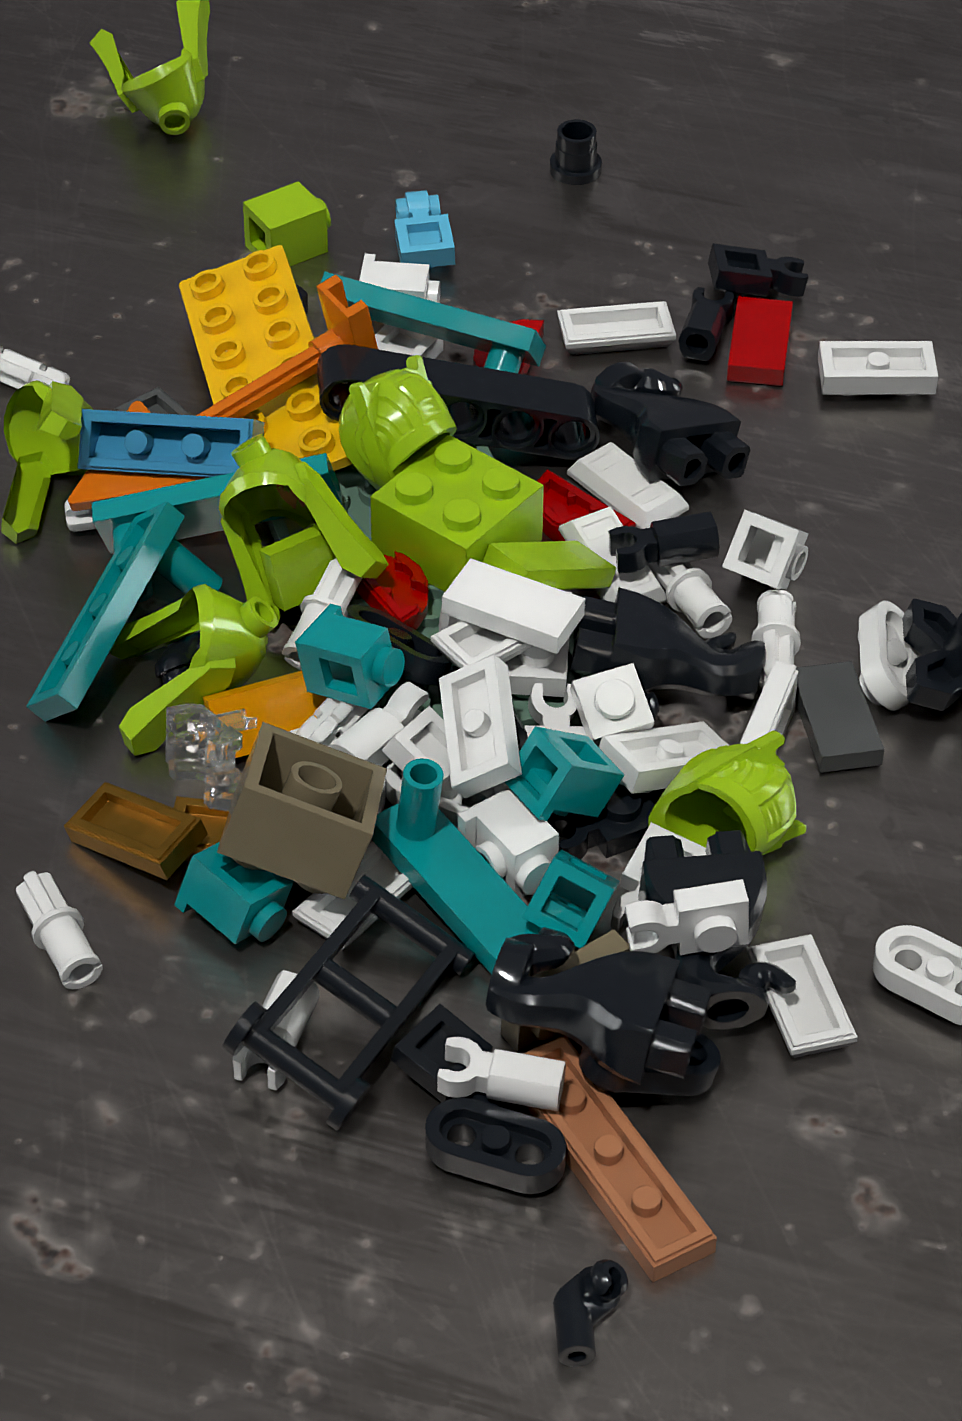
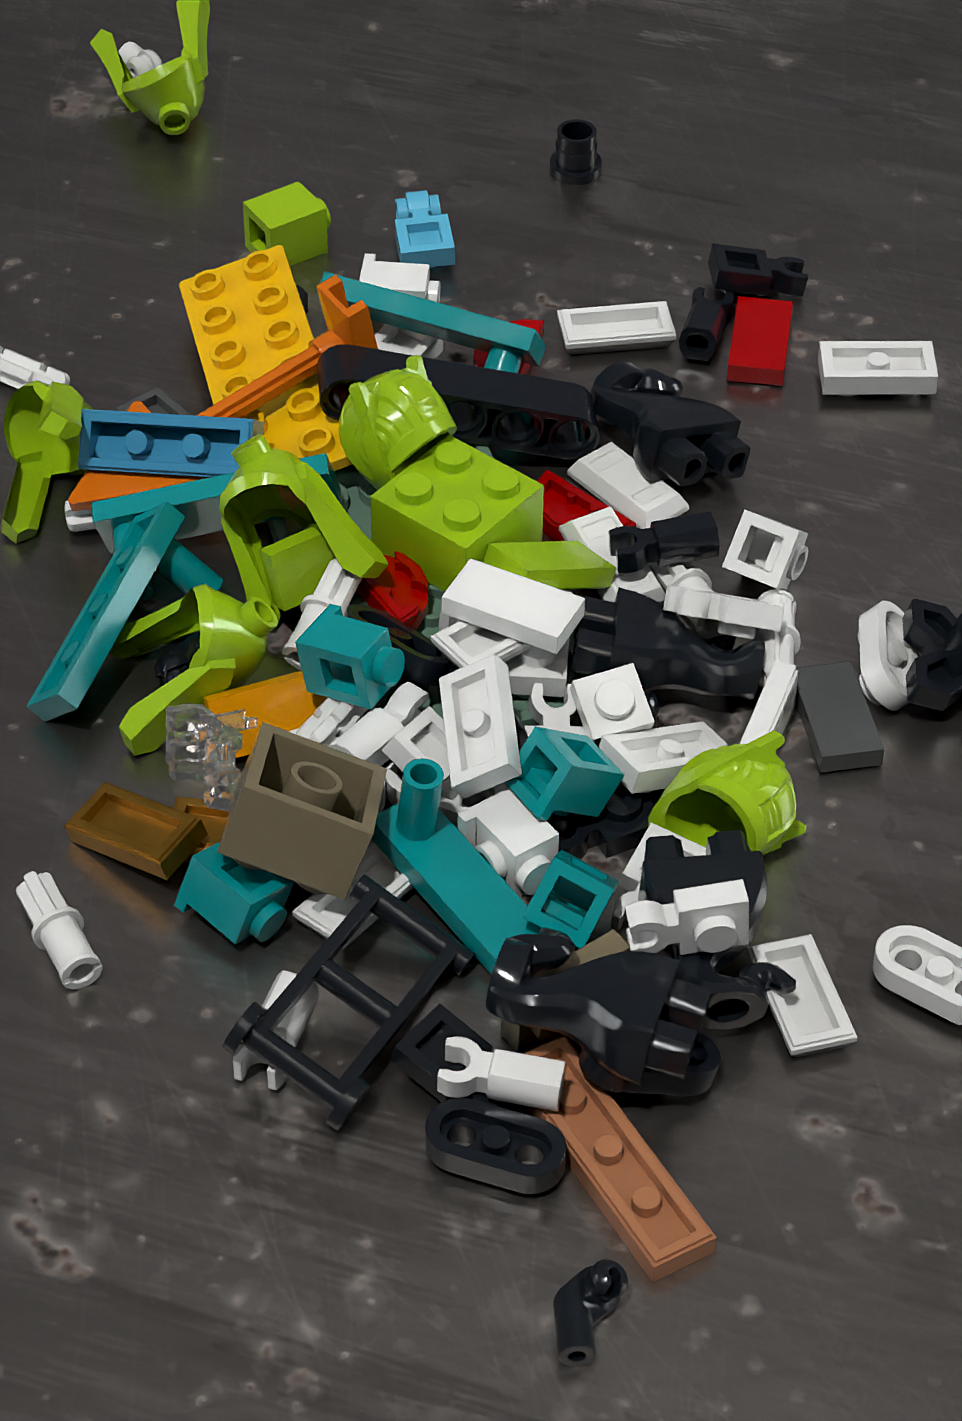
none -> white arm [118,42,162,78]
none -> white plate [663,585,785,639]

